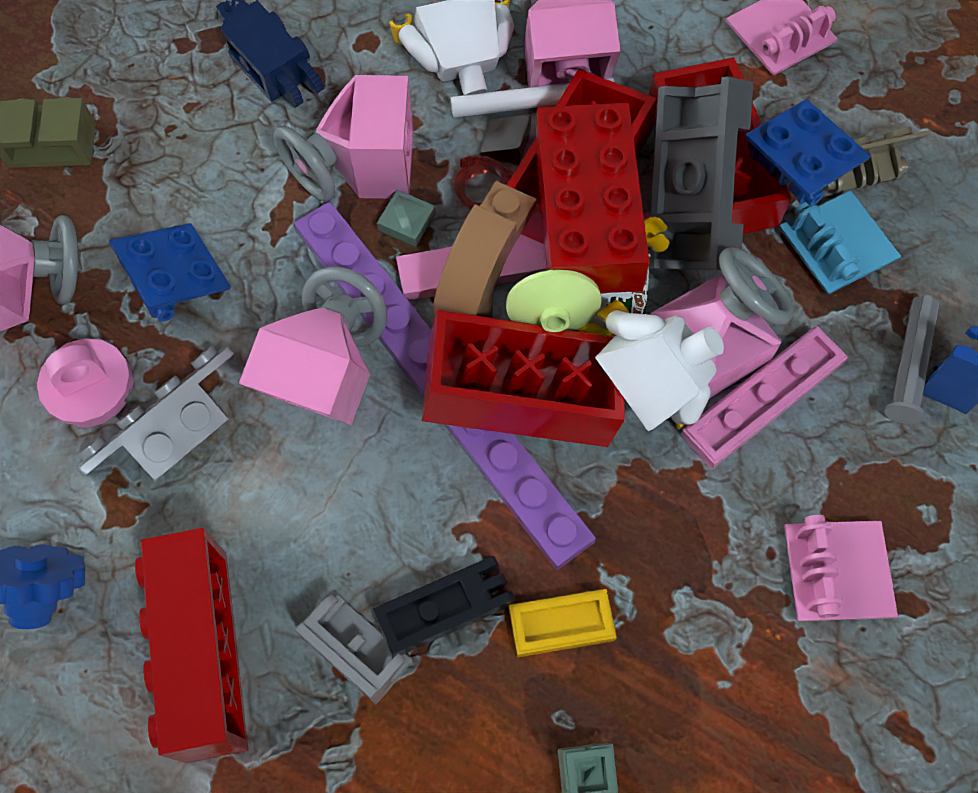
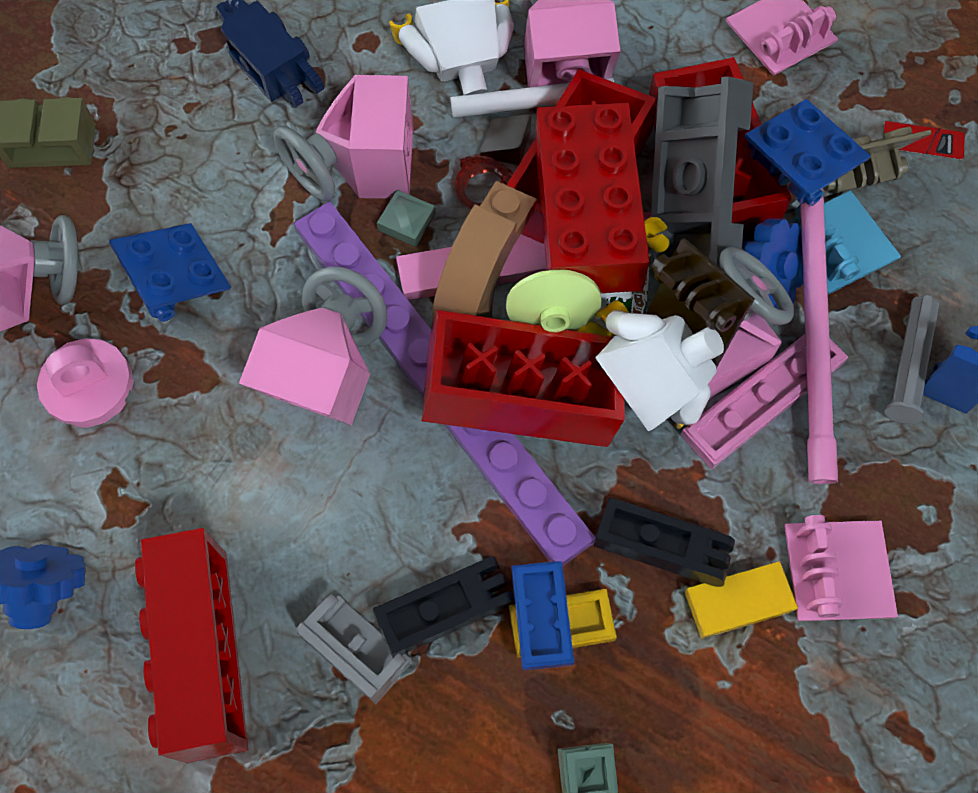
light grey bracket [76,346,234,481] -> none
none -> blue plate [512,561,574,671]
none -> black hinge [594,497,735,587]
none -> dark brown hinge [646,238,755,369]
none -> yellow tile [684,561,798,639]
none -> blue plant [742,218,803,309]
none -> bright pink piece [800,188,838,484]
none -> red sticker [884,121,965,160]

